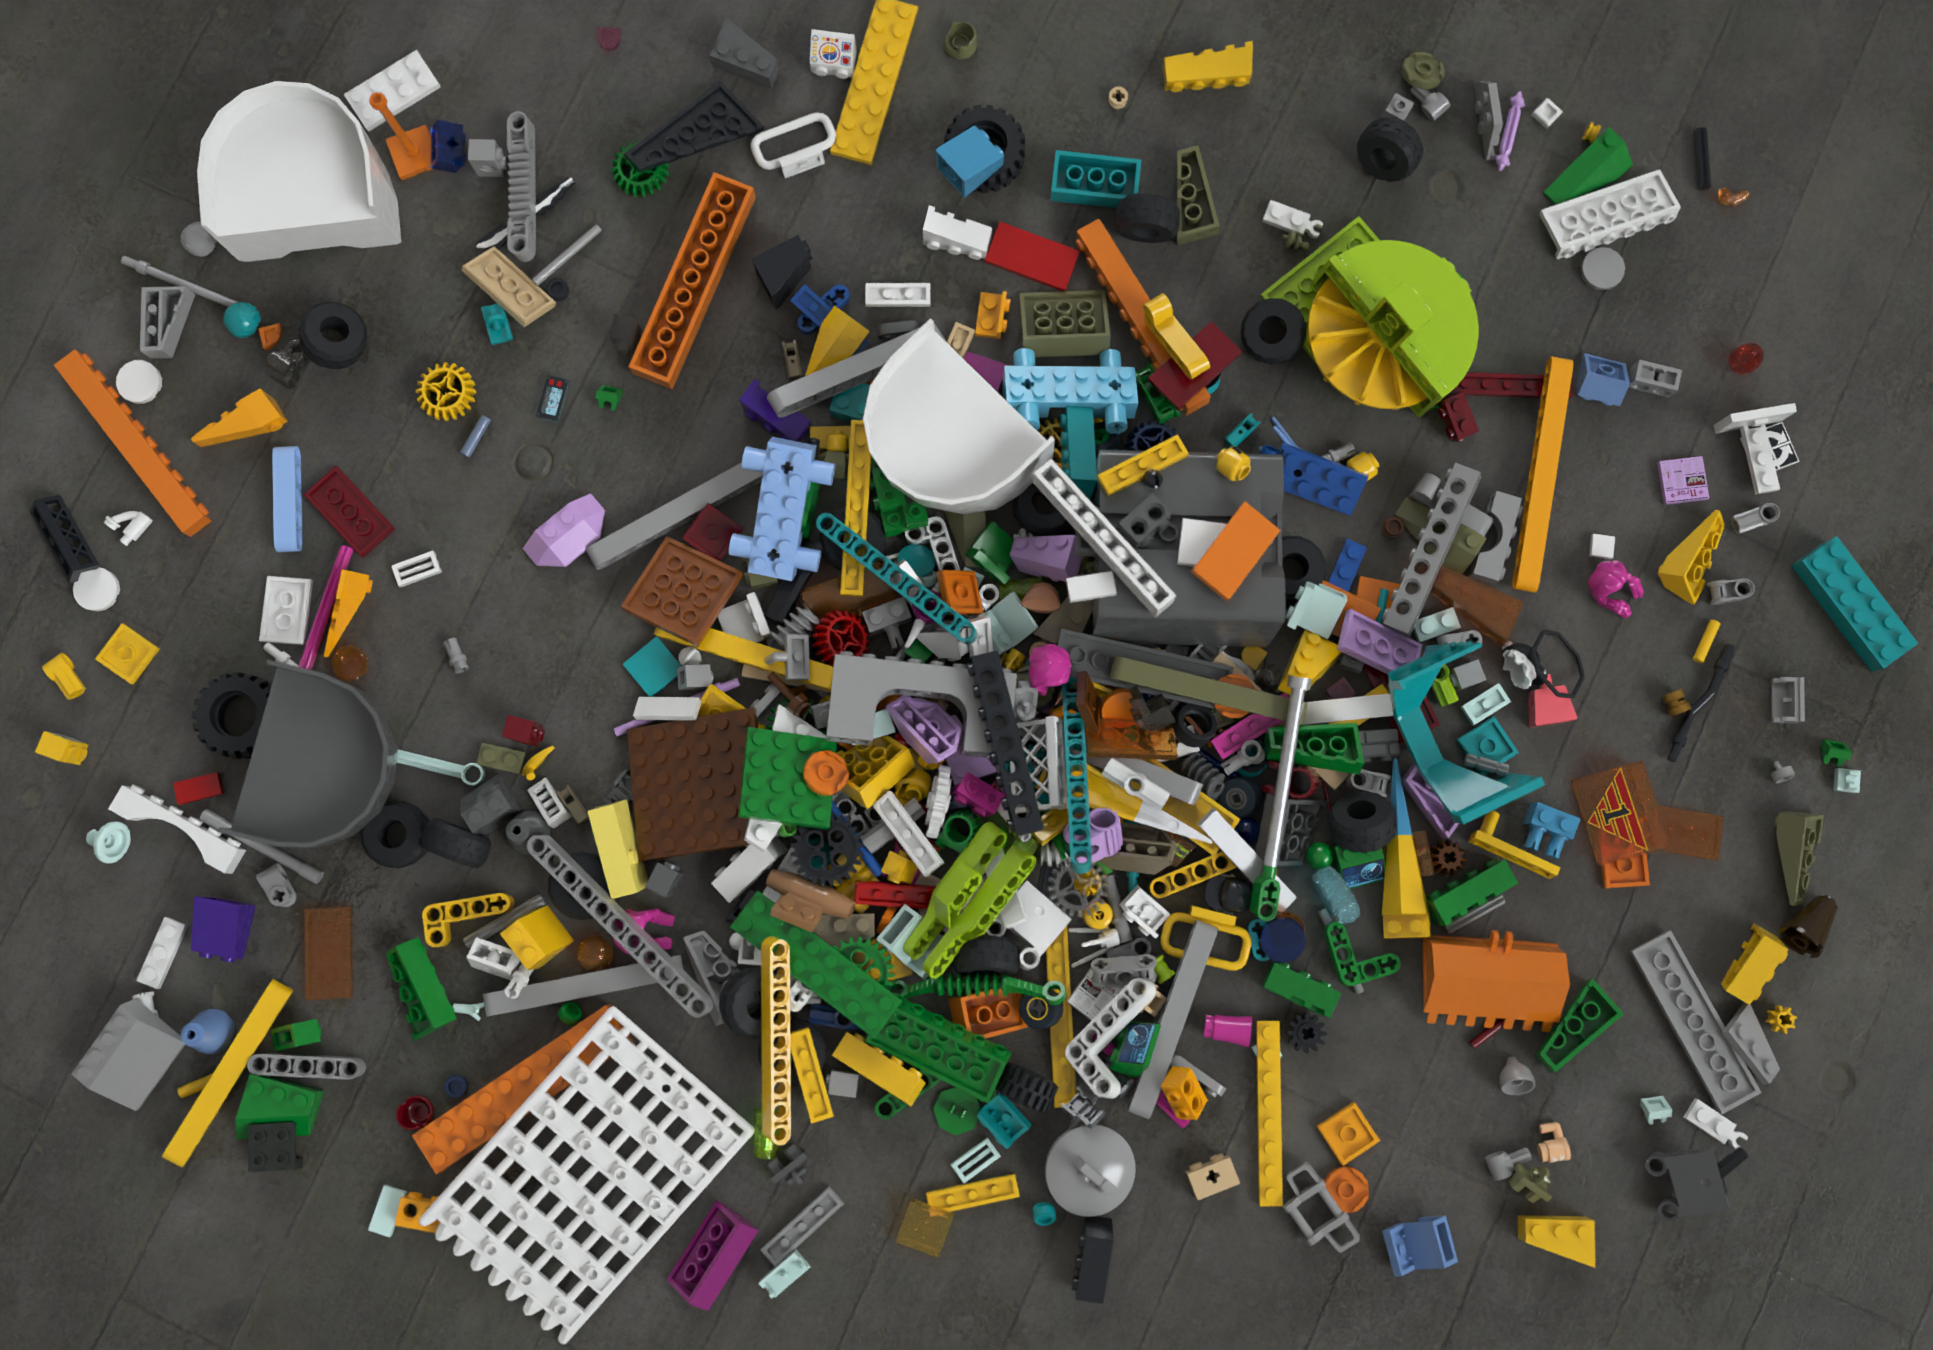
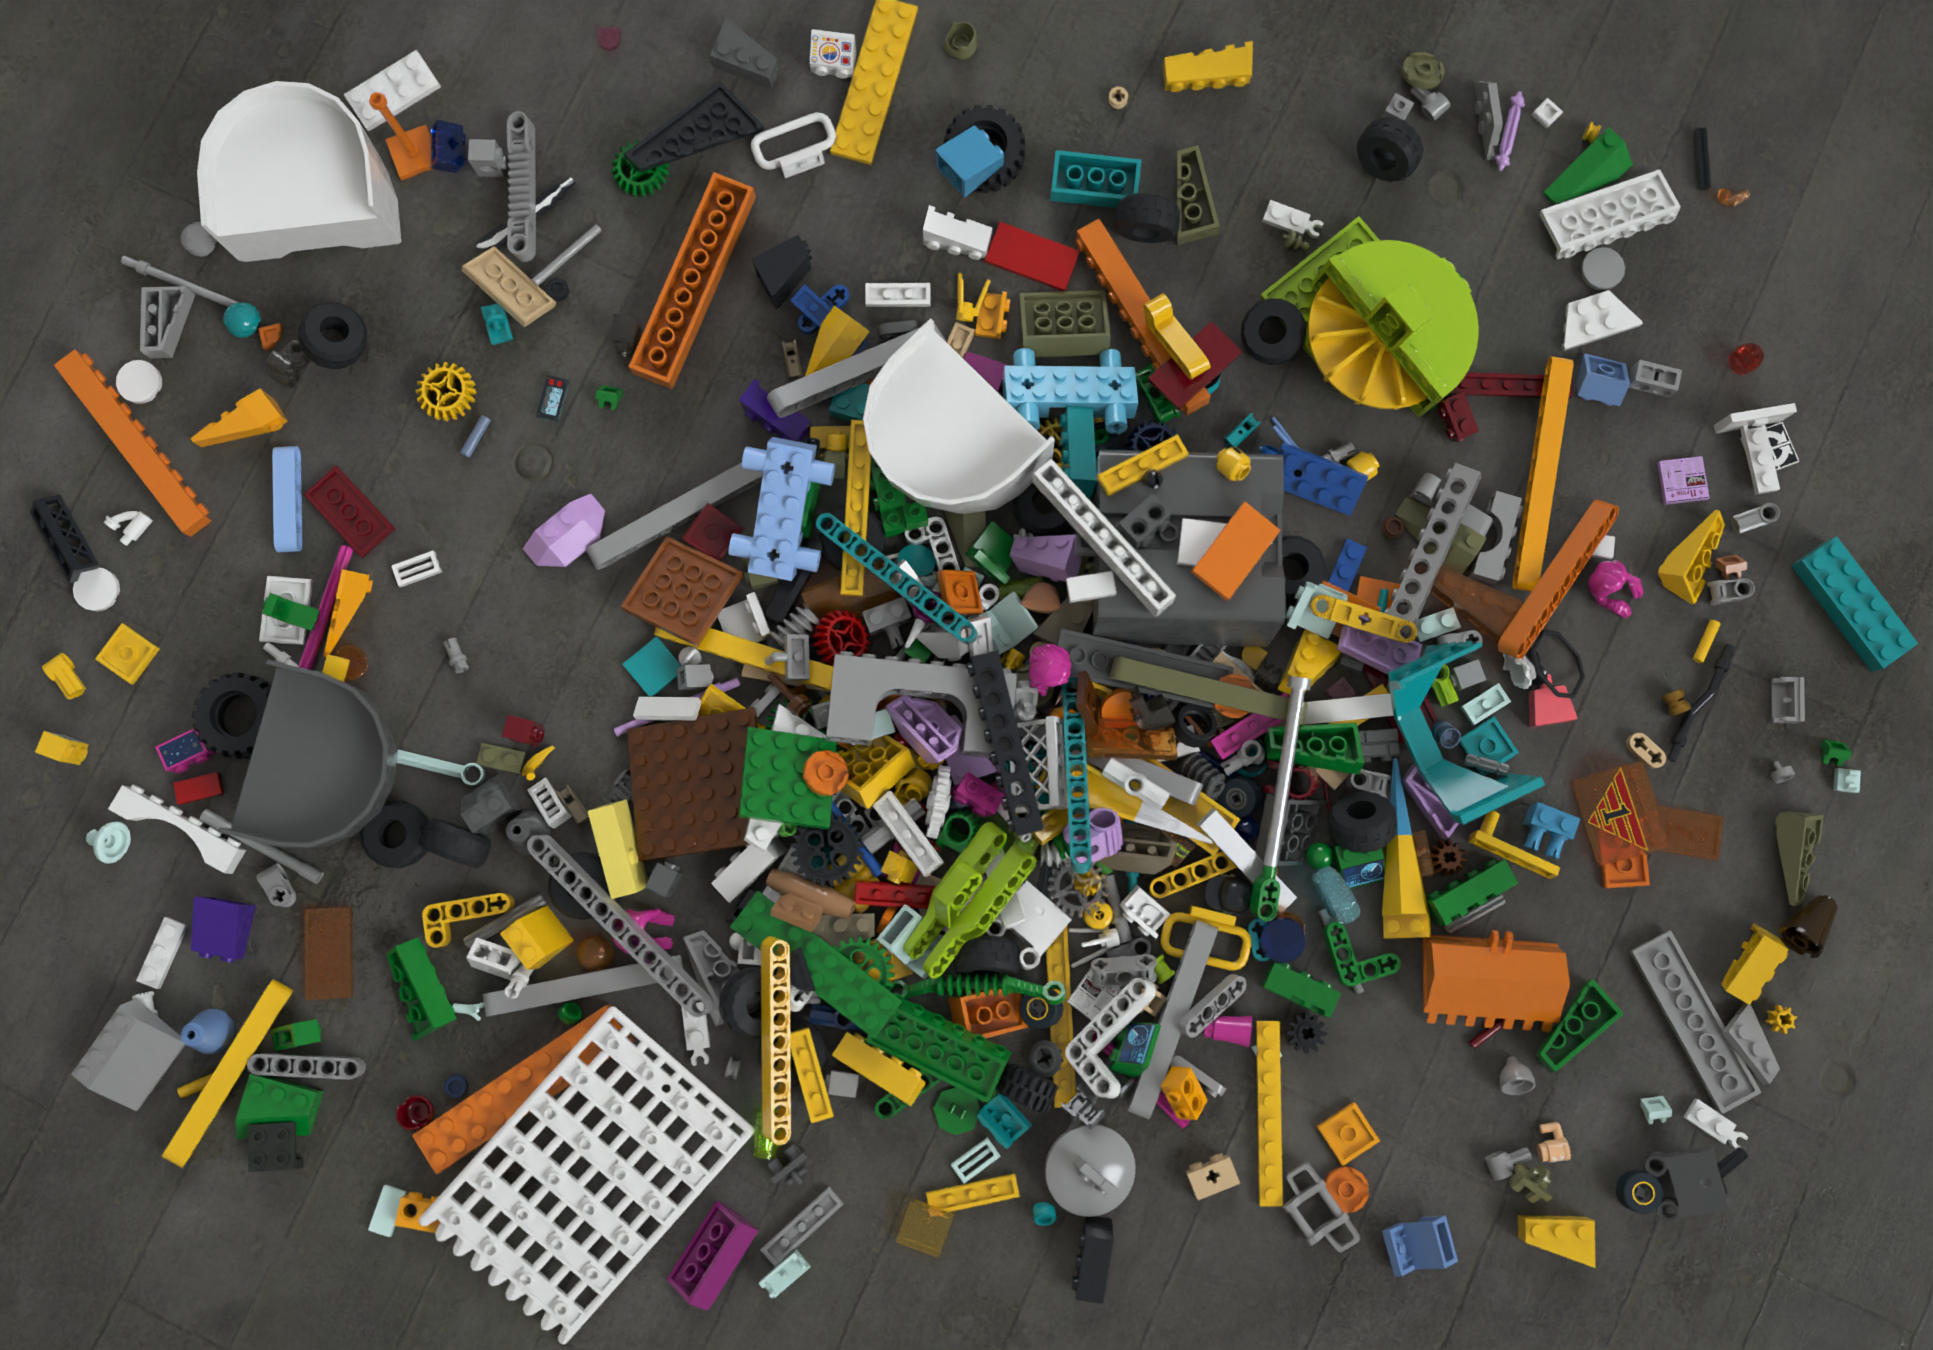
none -> brick [155,729,215,774]
none -> green bracket [262,593,320,631]
none -> yellow tile [322,654,350,682]
none -> white plate [682,1002,711,1066]
none -> light grey bush [725,1057,742,1080]
none -> black tile [790,946,816,992]
none -> yellow plant [956,273,990,322]
none -> dark grey gear [1029,1040,1064,1077]
none -> light grey beam [1178,974,1246,1038]
none -> yellow piece [1310,595,1418,643]
none -> sand blue wheel [1431,720,1461,749]
none -> orange beam [1498,499,1619,659]
none -> white wing [1562,290,1643,351]
none -> black wheel [1616,1170,1663,1214]
none -> tan beam [1626,733,1666,769]
none -> nougat tile [1715,554,1747,580]

